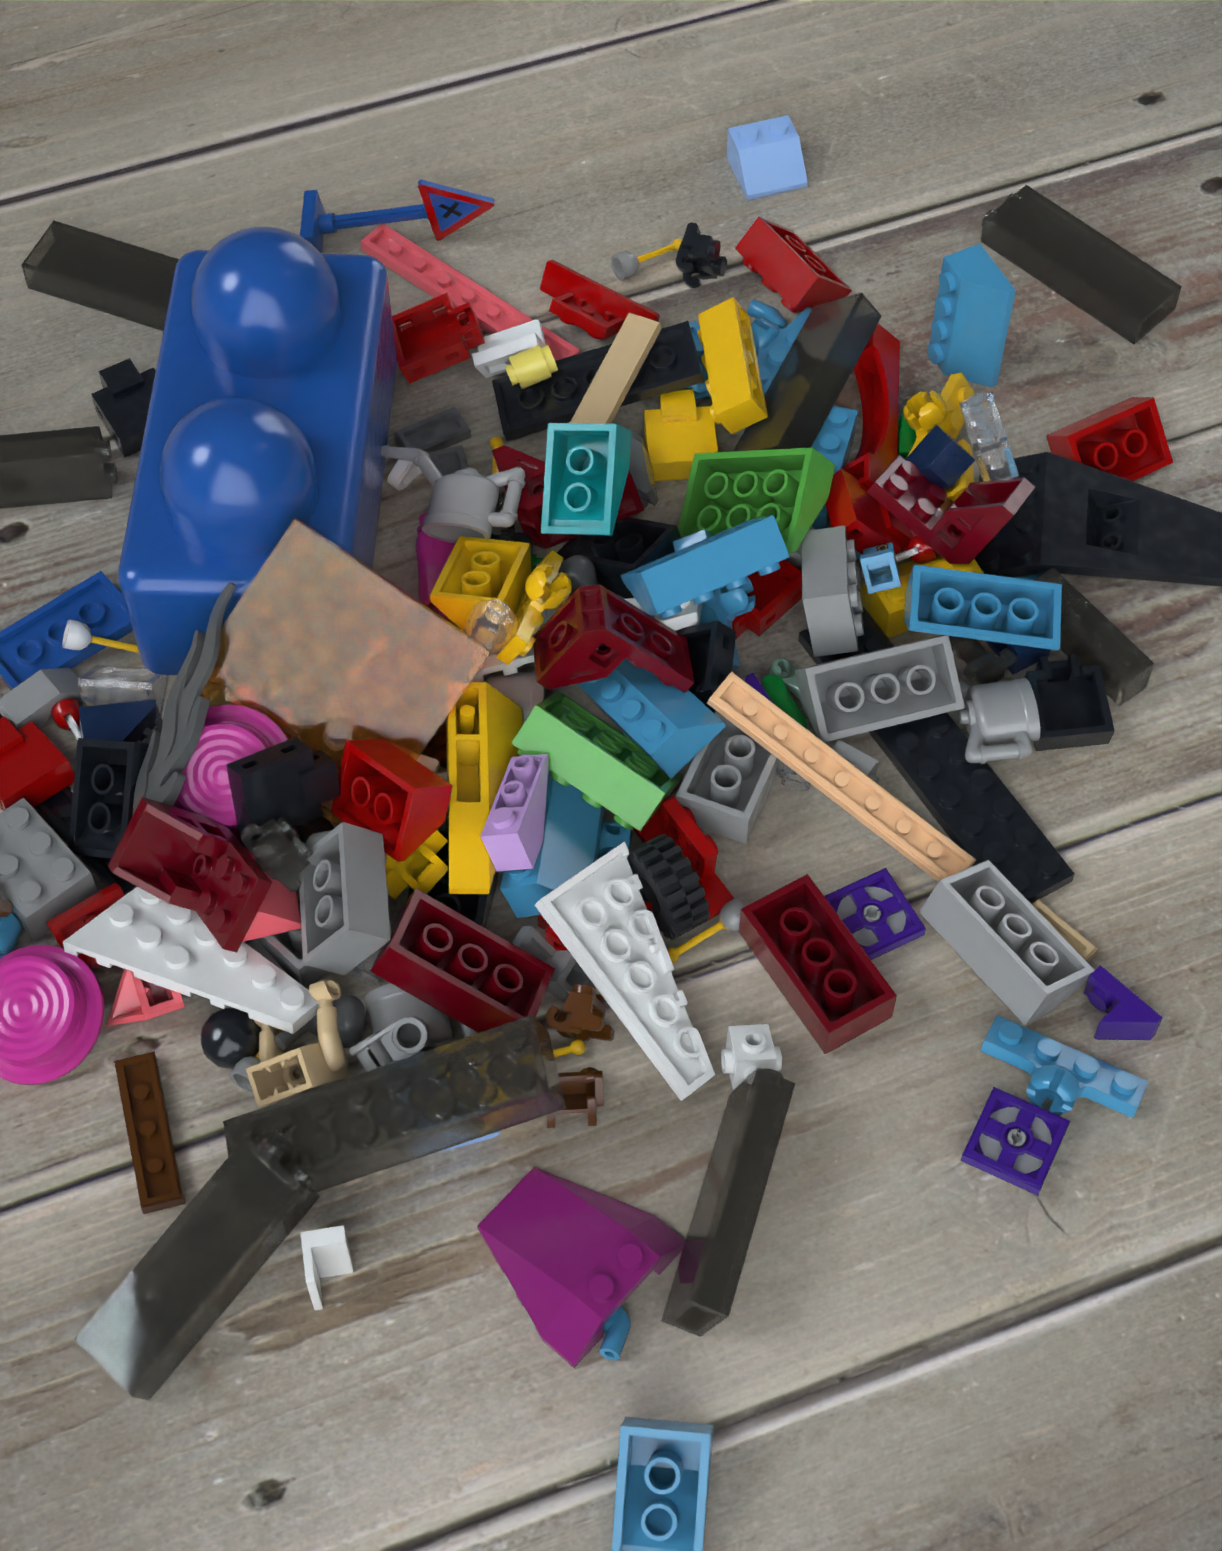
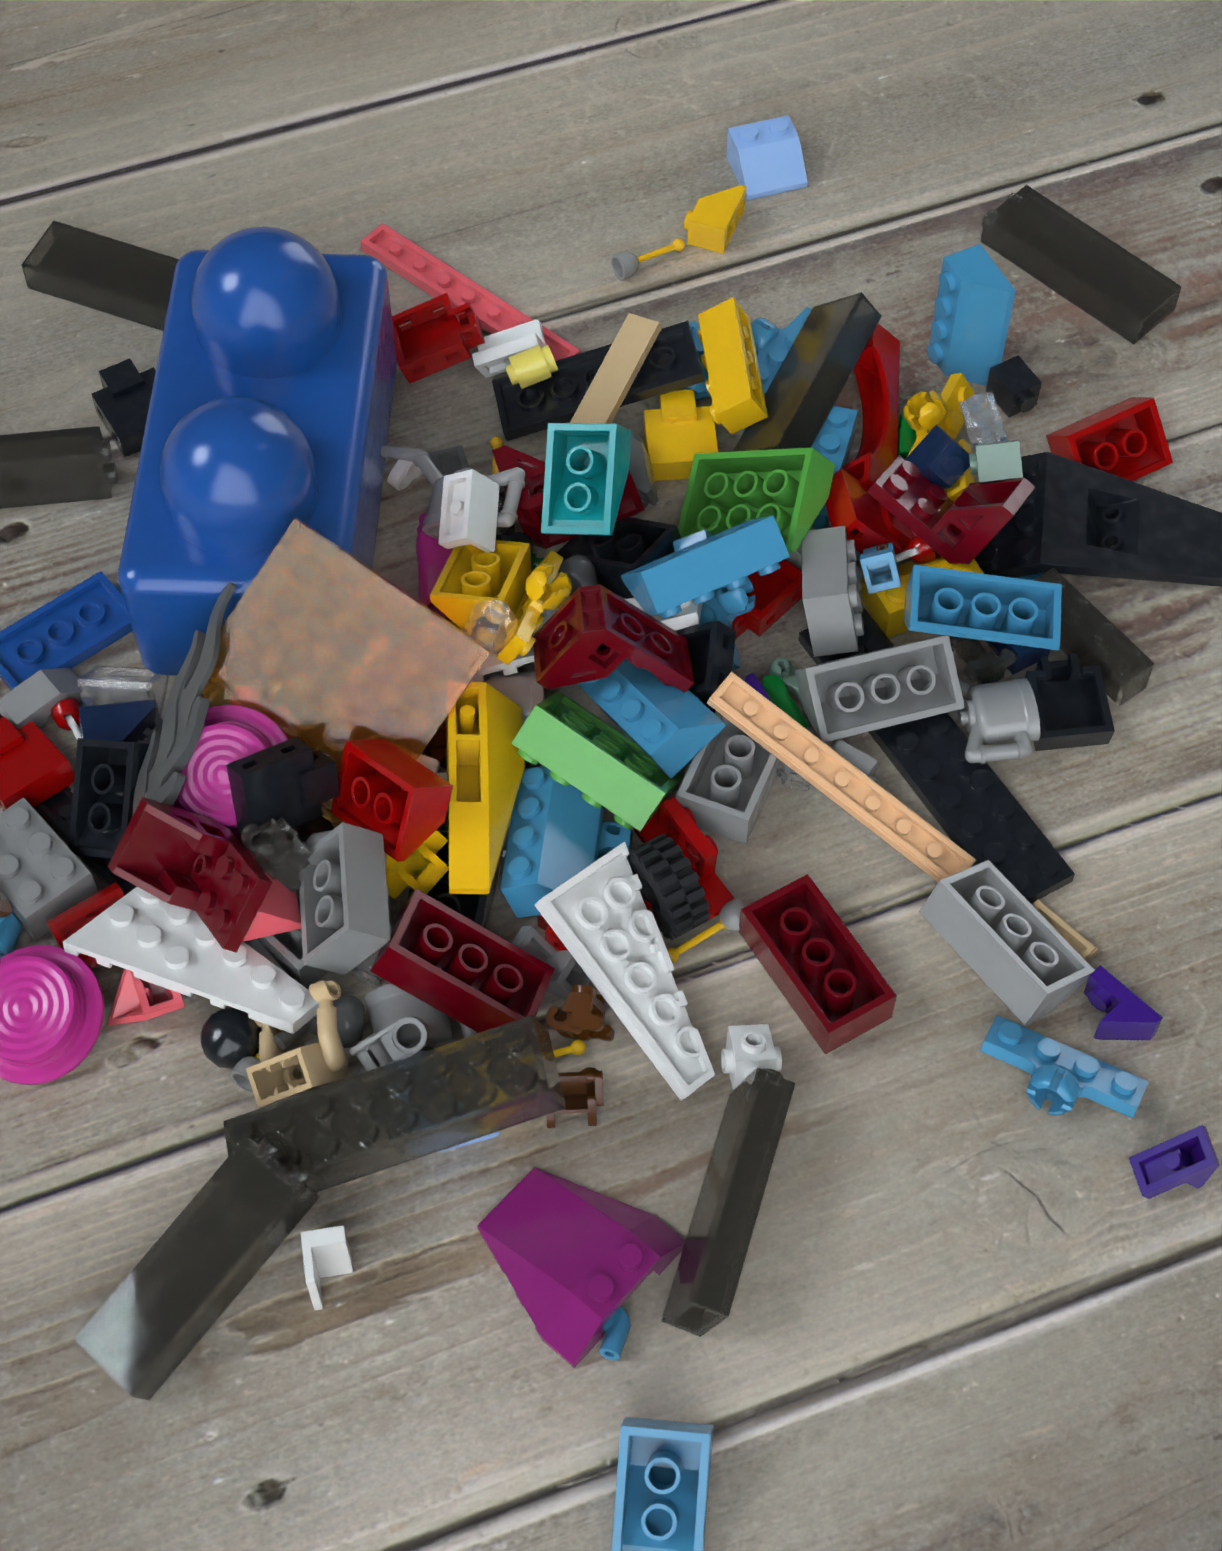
white hinge [62,619,140,655] -> none
reddish brown tile [114,1051,185,1214] -> none
blue piece [300,180,495,253] -> none
flat silver tile [394,407,471,454] -> none
lavender slope [480,754,549,871] -> none
red bracket [540,260,660,340] -> none
black piece [675,223,727,288] -> none
red slope [735,216,852,313] -> none
dark azure arm [747,299,786,329] -> none
dark purple piece [824,868,926,960] -> none
dark purple piece [960,1087,1070,1196] -> none
none -> white panel [438,469,499,553]
none -> yellow slope [684,185,746,254]
none -> sand green brick [969,440,1023,483]
none -> black brick [986,355,1042,418]
none -> dark purple slope [1129,1125,1220,1199]

